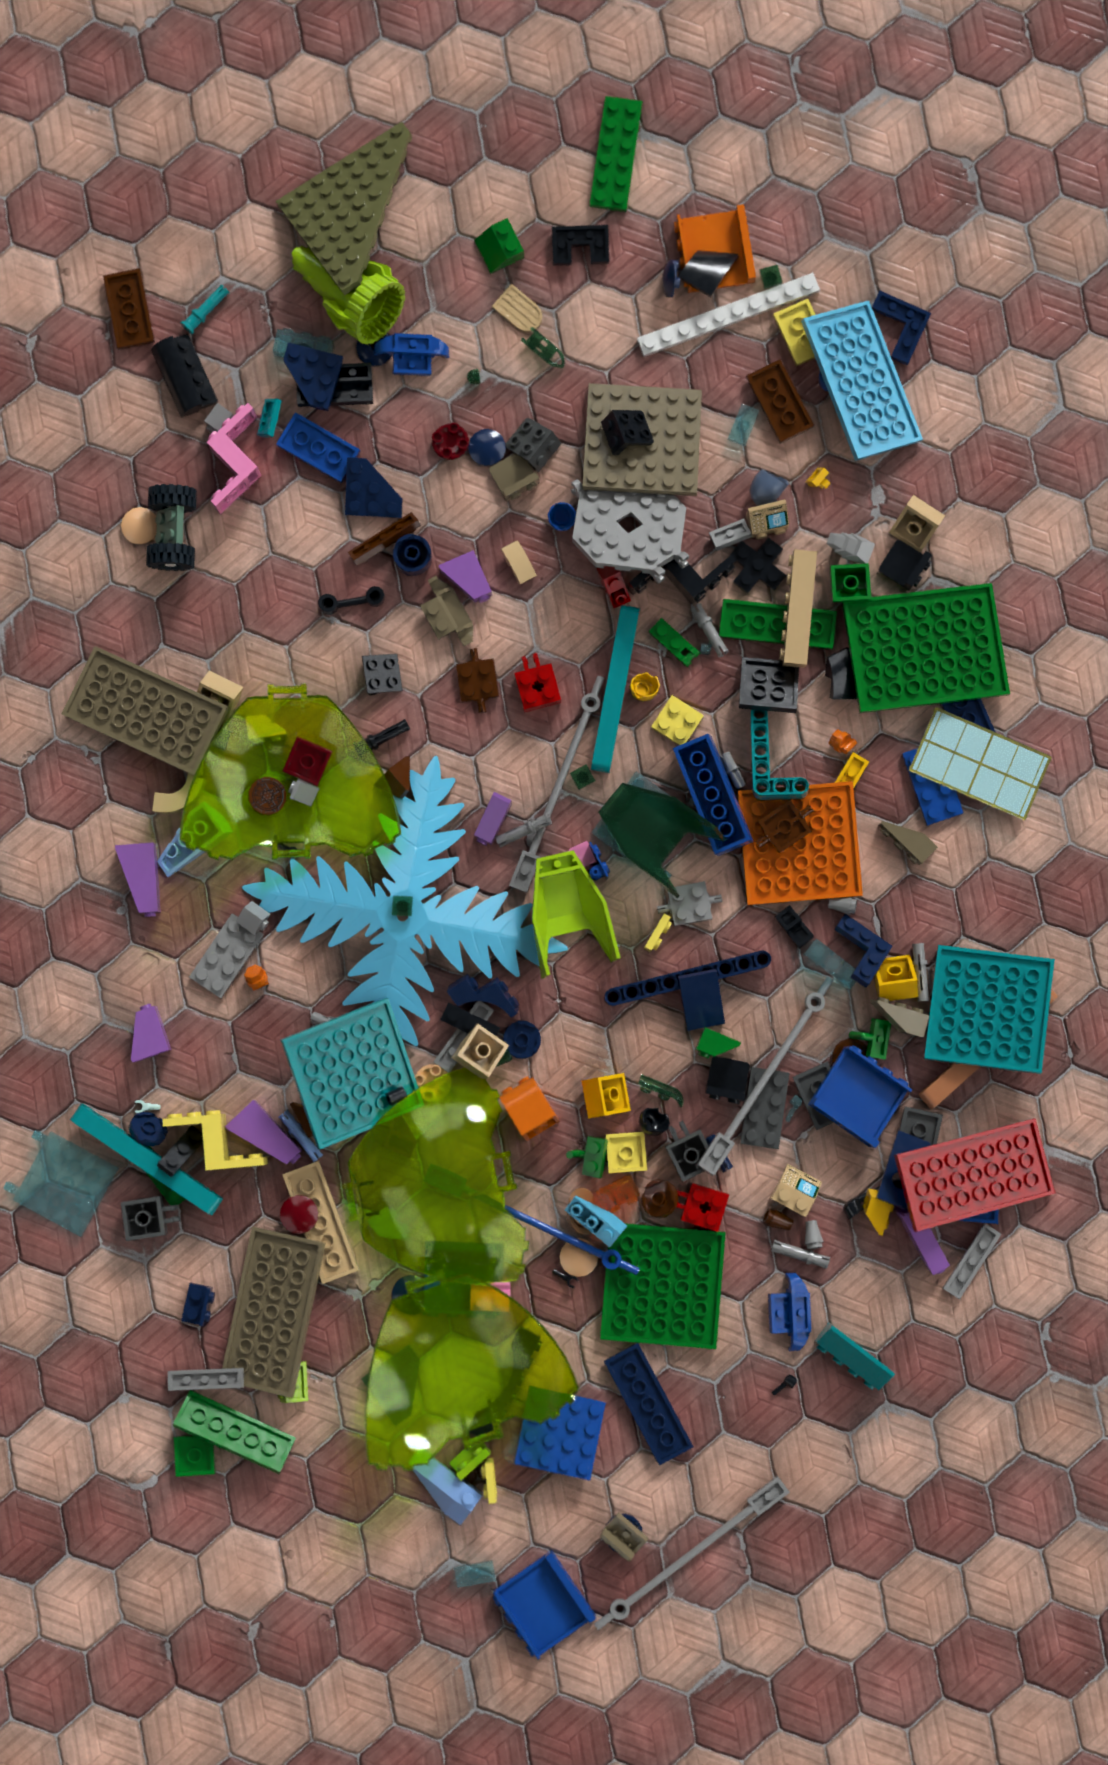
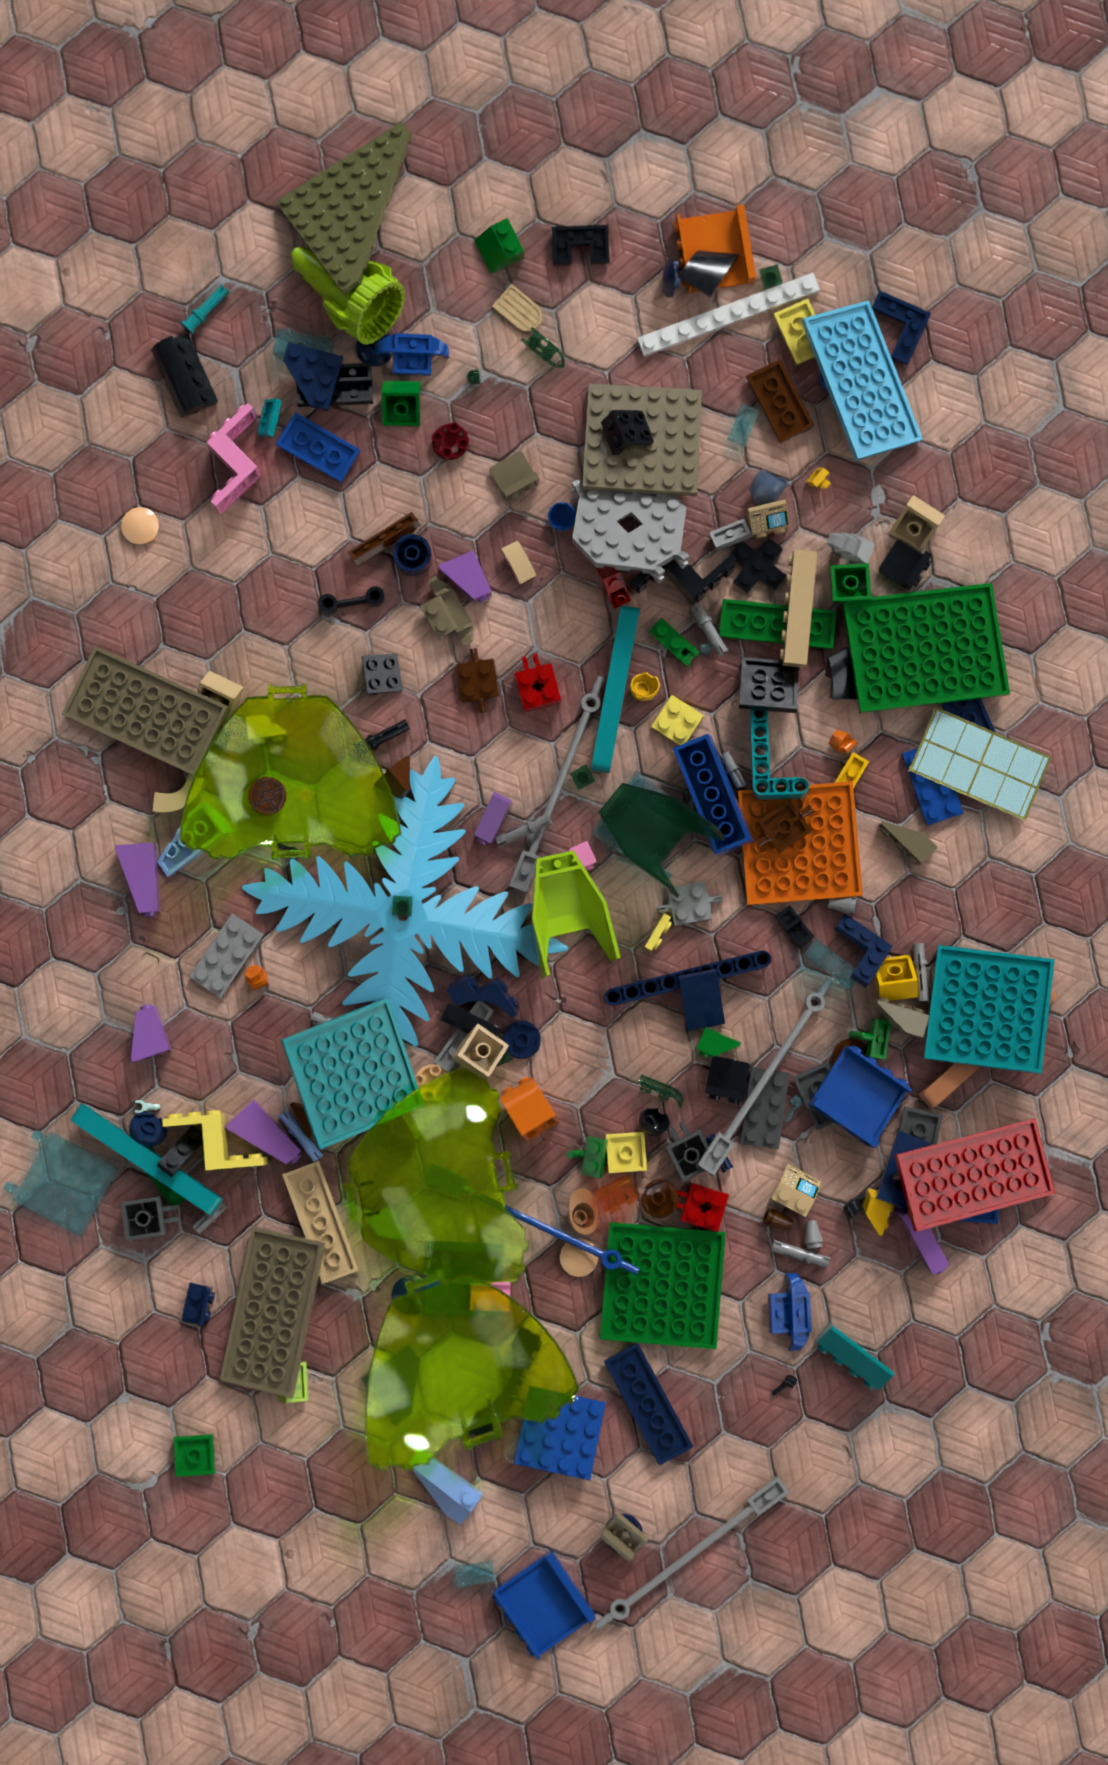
reddish brown plate [103,268,155,350] -> none
black plate [146,484,197,571] -> none
light grey plate [168,1368,244,1391] -> none
green plate [173,1390,296,1474] -> none
light grey brick [204,403,234,433] -> none
light grey brick [236,901,270,935] -> none
dark red dish [280,1195,318,1234] -> none
dark red tile [282,736,333,787] -> none
light grey slope [288,779,319,806] -> none
dark blue plate [345,457,403,518] -> none
black hinge [385,1086,407,1106] -> none
lime bracket [450,1437,491,1480] -> none
dark blue dish [468,429,506,466] -> none
light yellow plate [481,1458,497,1504] -> none
dark grey bracket [505,418,562,472] -> none
black hand [552,1269,579,1288] -> none
medium azure slope [565,1196,627,1247] -> none
yellow slope [581,1073,631,1119] -> none
green plate [589,96,642,212] -> none
blue hinge [589,842,610,880] -> none
light grey plate [943,1223,1001,1299] -> none
none -> light grey axle [192,1202,228,1234]
none -> green slope [381,381,421,426]

